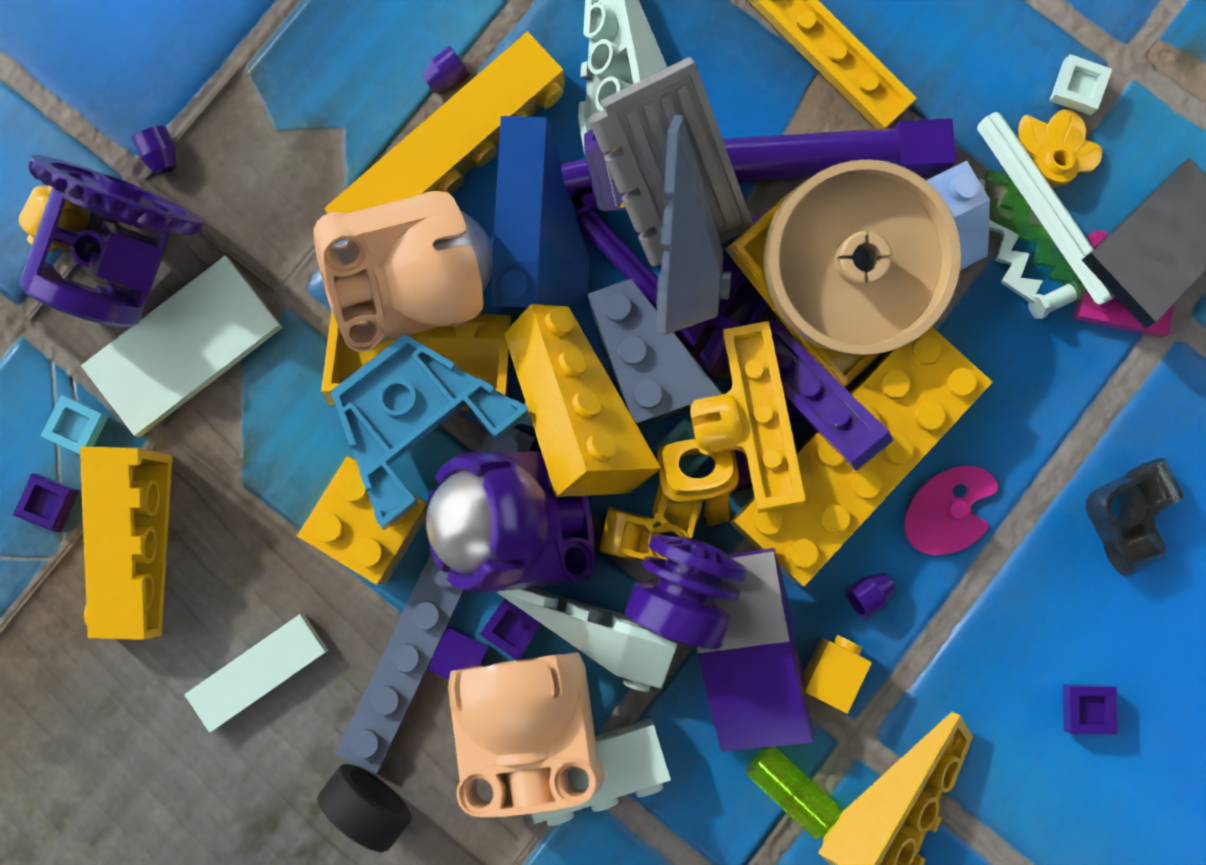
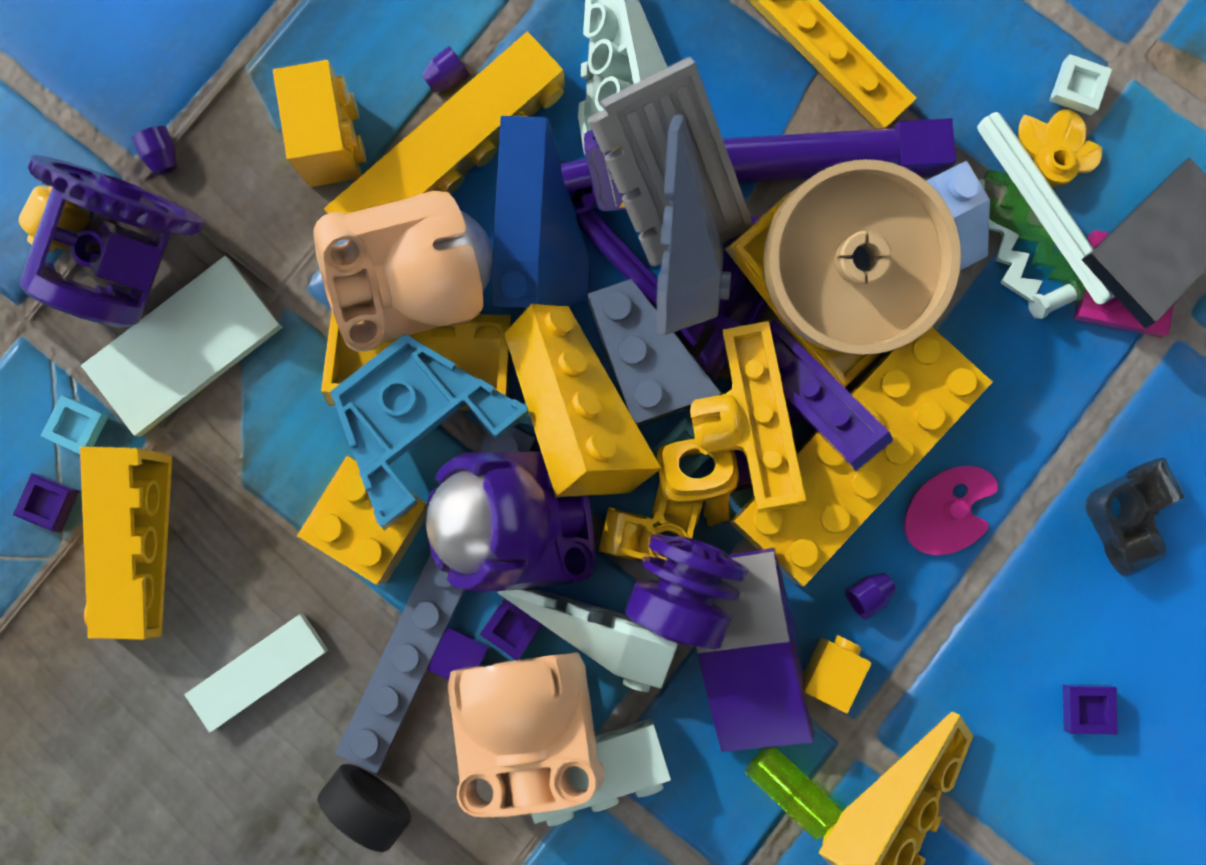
none -> yellow brick [273,60,366,187]

